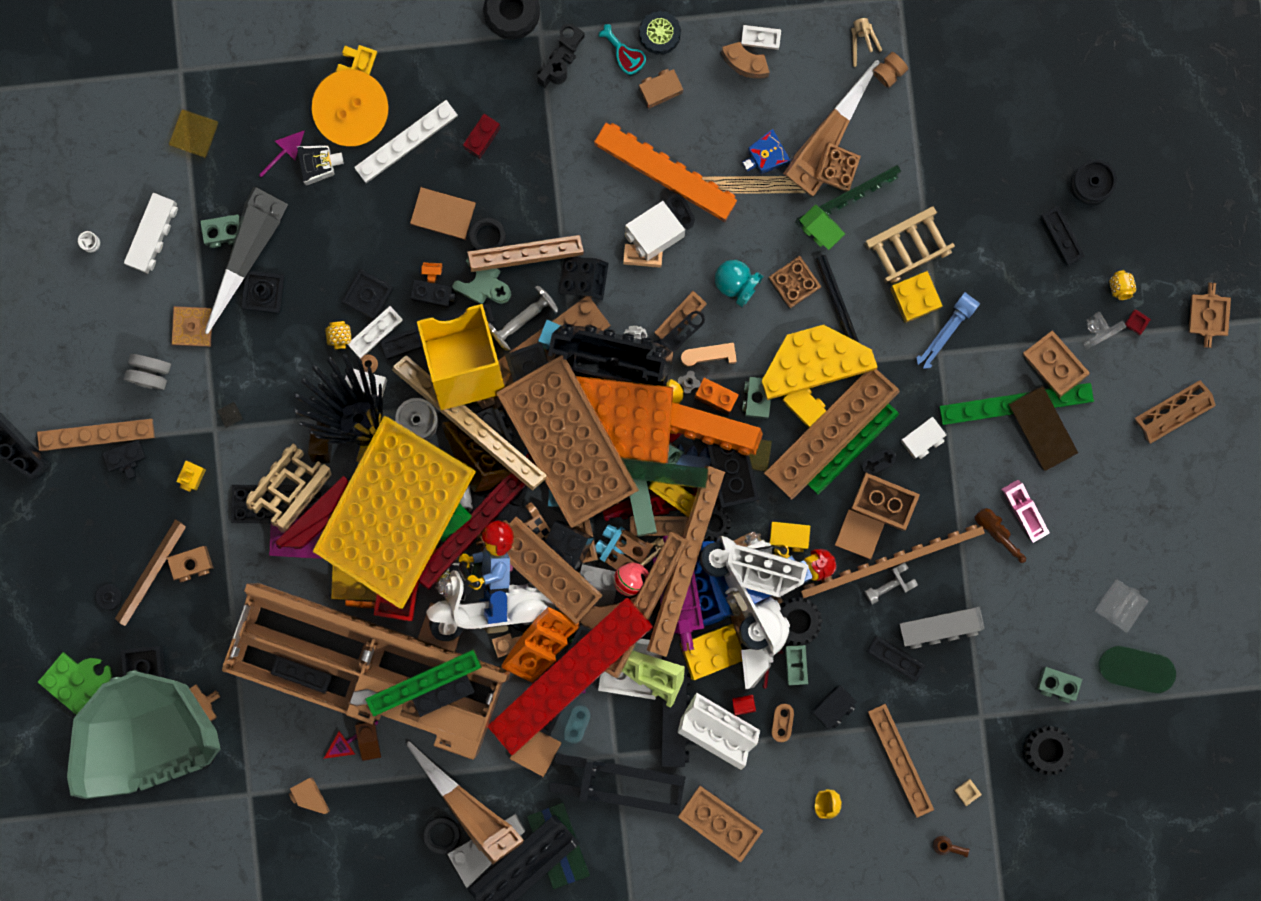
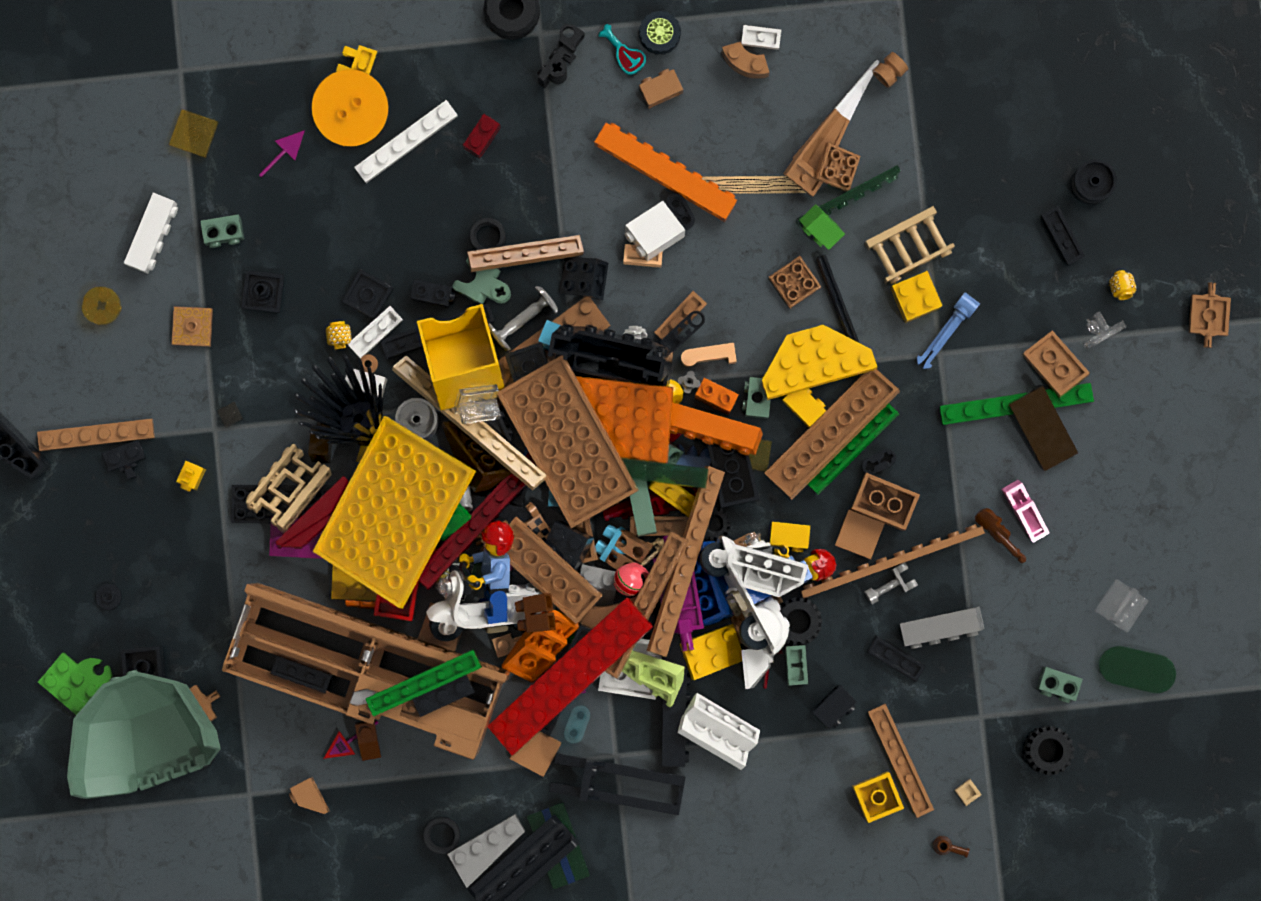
white wheel [78,231,100,253] -> none
medium nougat tile [115,520,186,626] -> none
light grey wheel [123,354,171,390] -> none
medium nougat brick [167,546,213,582] -> none
dark grey plate [205,186,288,334] -> none
torso [297,146,344,185] -> none
medium nougat plate [407,741,524,864] -> none
medium nougat tile [410,187,476,240] -> none
orange tile [422,262,442,283] -> none
medium nougat plate [678,786,763,862] -> none
teal tile [715,259,764,307] -> none
red piece [732,695,756,716] -> none
blue torso [742,129,791,174] -> none
medium nougat plate [771,704,794,742] -> none
yellow hair [814,789,842,819] -> none
tan plant [851,18,882,67] -> none
white brick [901,417,946,459] -> none
dark red tile [1124,309,1151,336] -> none
medium nougat fence [1135,380,1216,444] -> none
none -> clear yellow plate [82,287,122,325]
none -> clear bracket [454,384,501,424]
none -> reddish brown hips [515,593,556,633]
none -> yellow brick [852,771,904,823]

